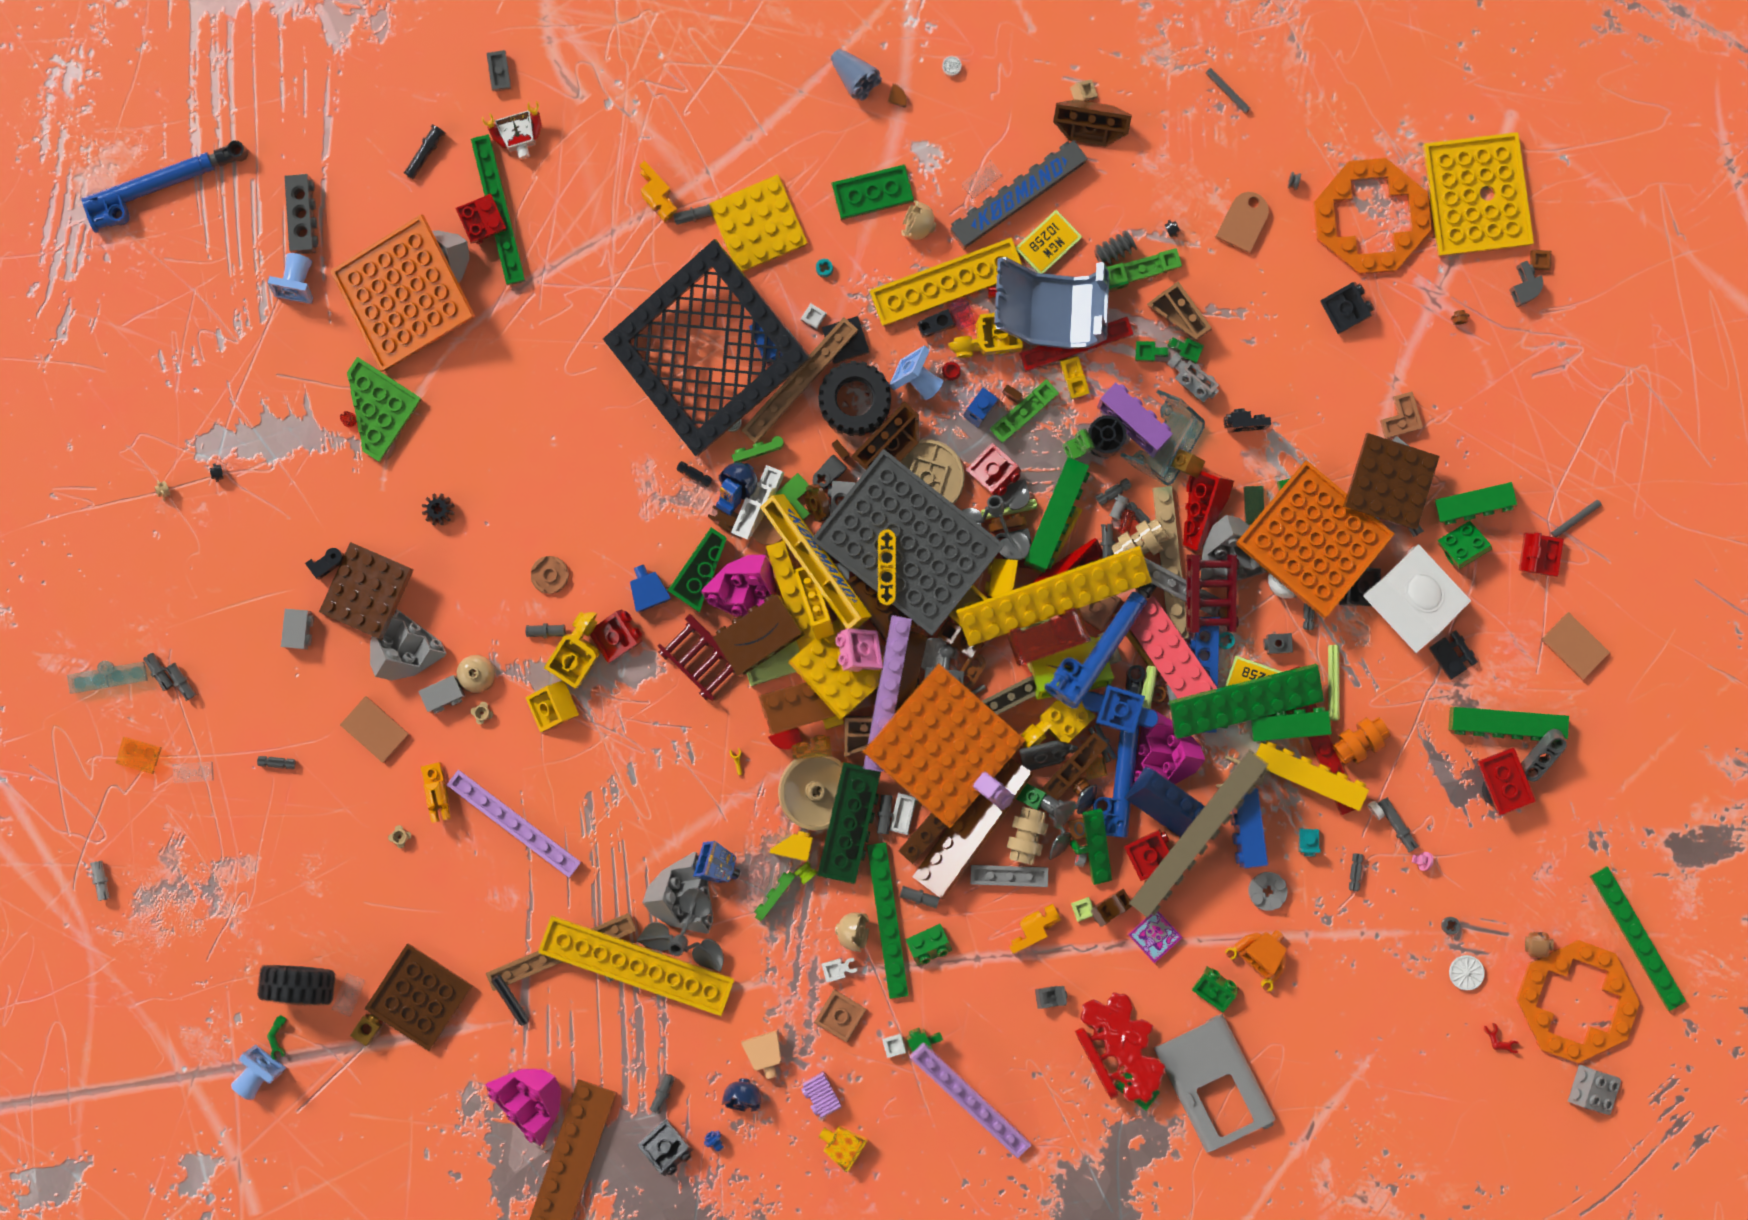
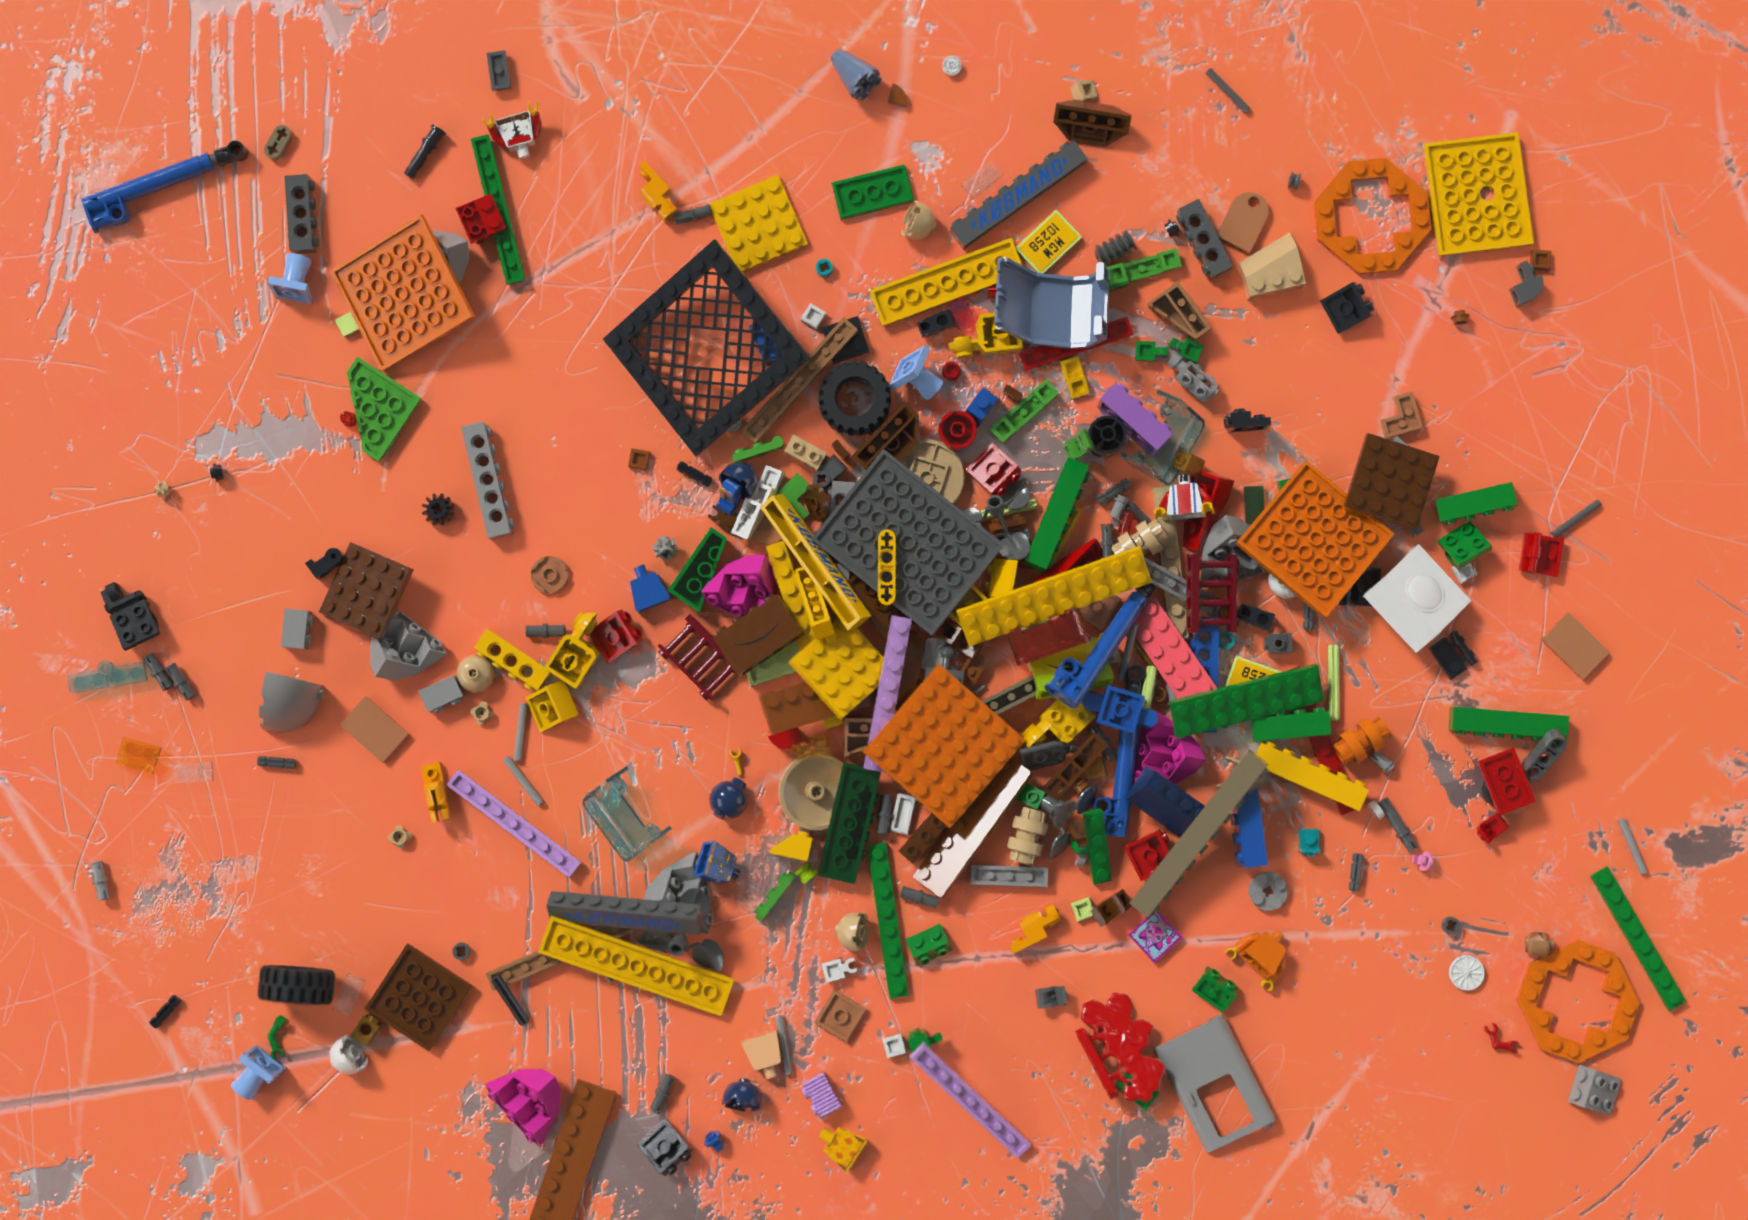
bright pink plate [836,629,883,671] -> none
lavender brick [973,772,1014,810] -> none
none -> black plate [100,582,160,651]
none -> black axle [149,995,181,1029]
none -> light grey brick [259,672,324,733]
none -> dark tan beam [264,125,292,160]
none -> white cylinder [330,1035,368,1075]
none -> yellowish green tile [335,312,359,338]
none -> dark grey bush [452,942,470,960]
none -> light grey brick [461,421,515,540]
none -> yellow brick [474,629,552,691]
none -> light grey bar [503,756,544,806]
none -> light grey bar [513,703,528,761]
none -> dark grey brick [546,891,704,935]
none -> clear light blue windscreen [583,766,672,862]
none -> dark orange tile [628,448,651,471]
none -> light grey gear [653,536,678,560]
none -> dark blue brick [709,777,748,820]
none -> light grey piece [775,1015,793,1075]
none -> tan brick [784,434,827,471]
none -> red brick [938,411,977,452]
none -> light grey bar [1117,624,1138,680]
none -> torso [1154,474,1215,521]
none -> dark grey brick [1176,199,1233,280]
none -> black leg [1237,604,1275,632]
none -> tan wedge [1238,232,1306,300]
none -> light grey pin [1370,751,1395,773]
none -> white tile [1450,563,1478,584]
none -> red bracket [1477,812,1509,844]
none -> light grey bar [1618,818,1648,874]

